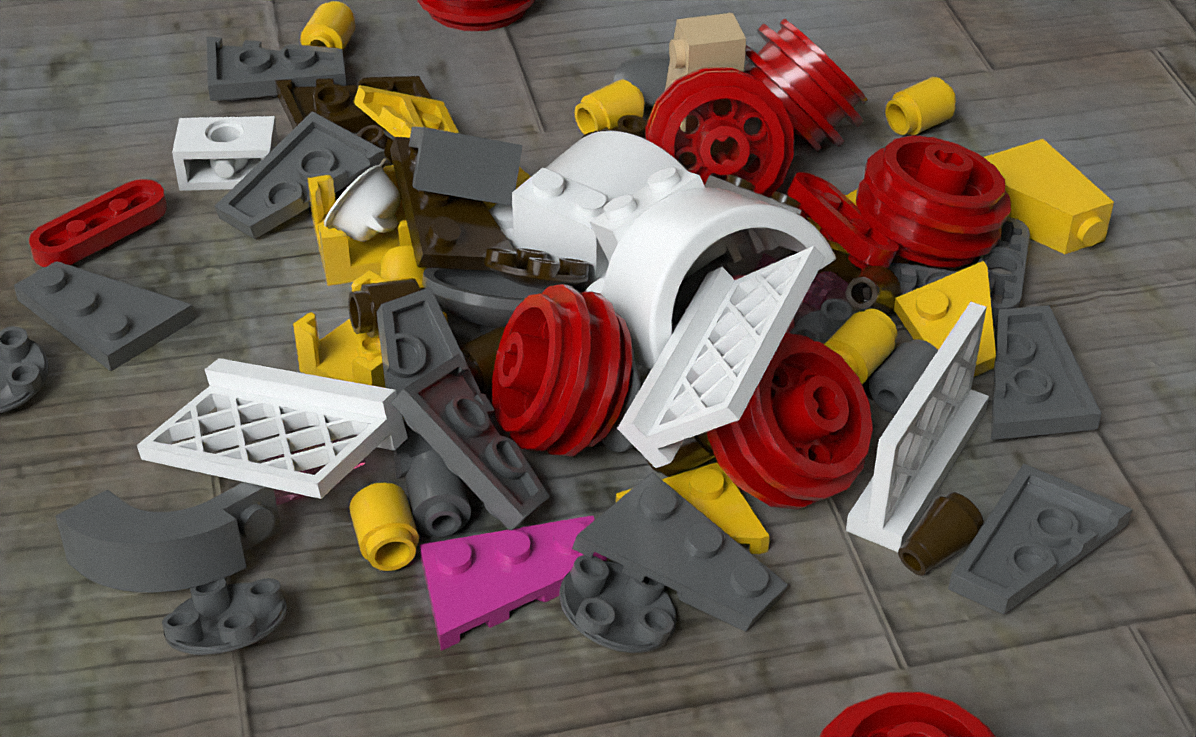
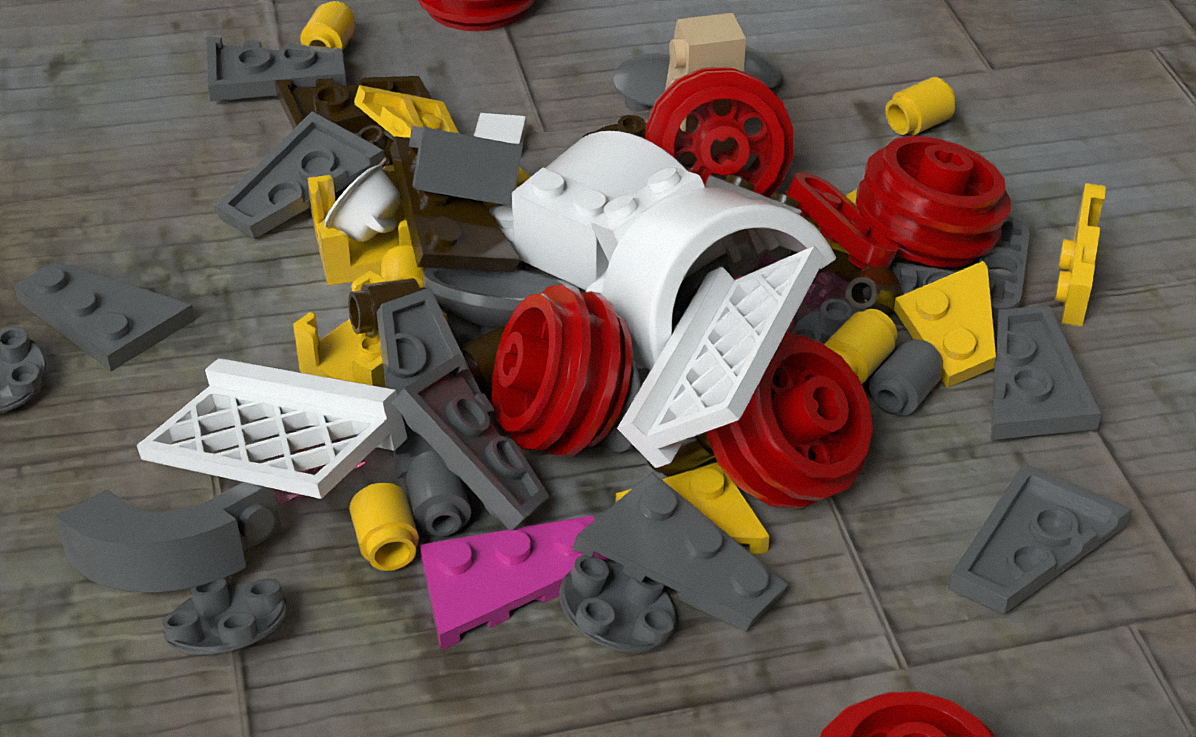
red plate [29,179,167,267] -> none
white brick [172,116,279,191] -> none
dark brown dish [484,248,590,289] -> none
yellow brick [574,79,645,135] -> none
red wheel [744,19,868,152] -> none
white fence [846,302,989,552] -> none
dark brown cone [898,492,984,576] -> none
yellow slope [984,138,1114,254] -> none
none -> white tile [474,113,526,145]
none -> yellow wing [1054,183,1106,326]

